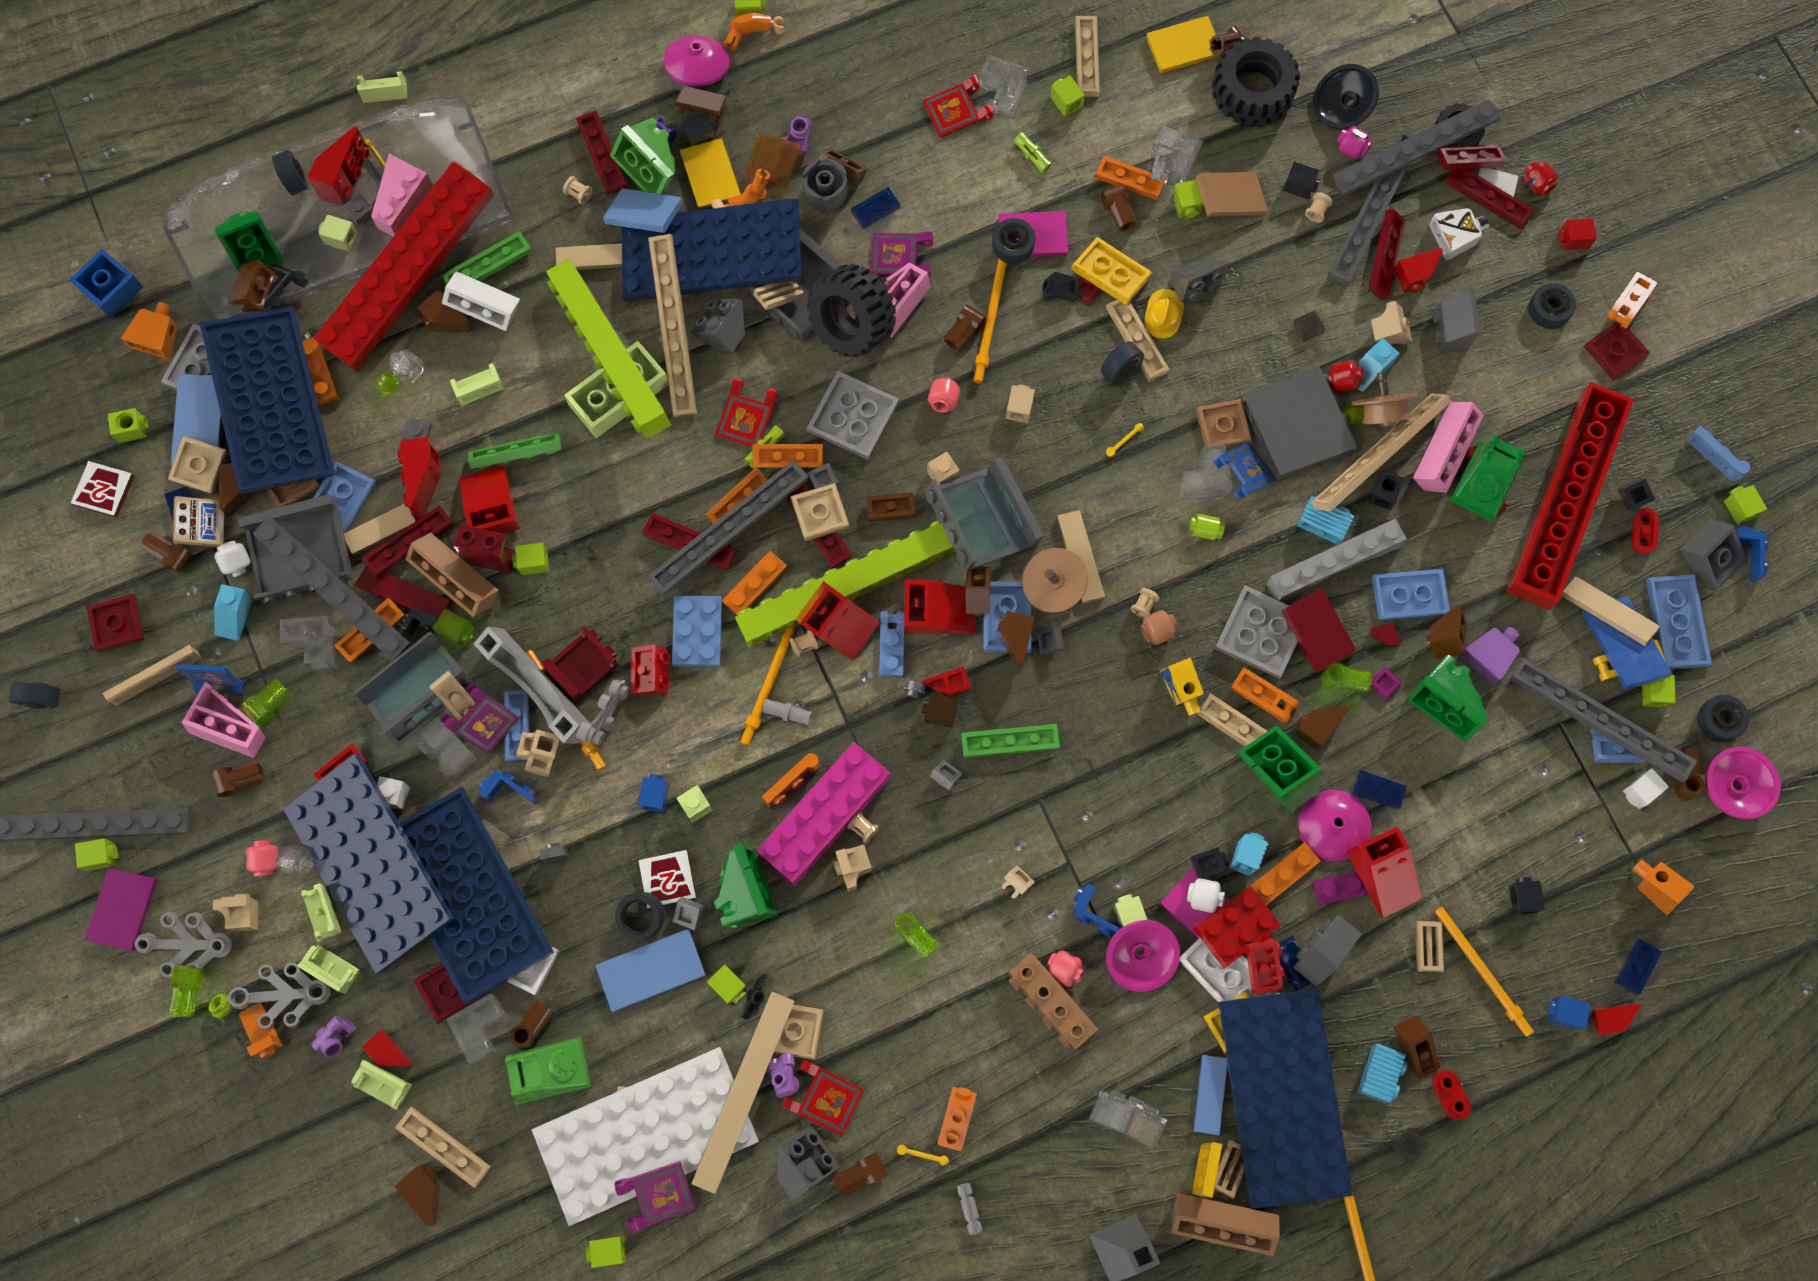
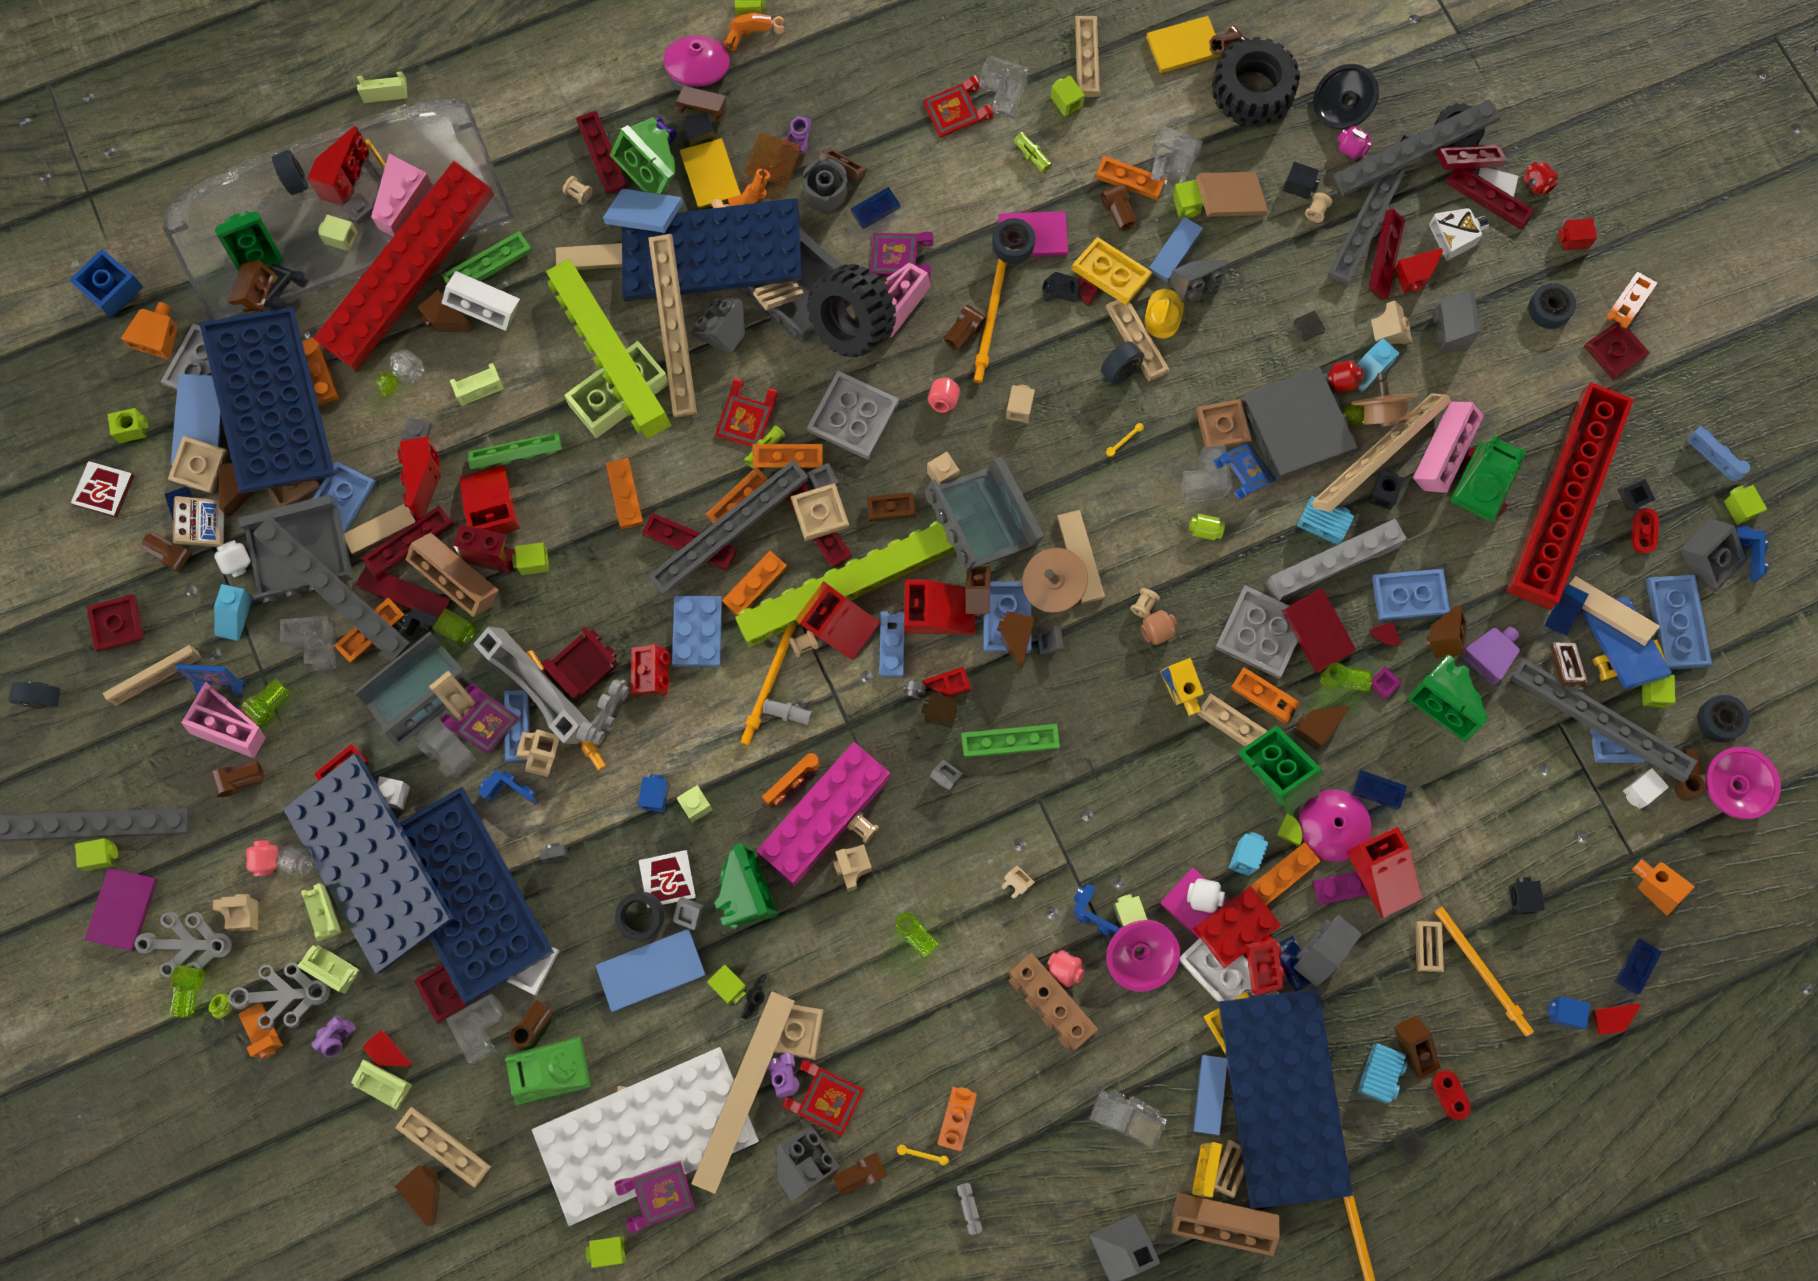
black bracket [1190,847,1229,879] -> none
none -> orange plate [606,458,644,530]
none -> medium blue tile [1149,217,1203,282]
none -> lime tile [1276,813,1302,846]
none -> clear blue tile [1544,583,1589,636]
none -> reddish brown tile [1550,643,1587,687]

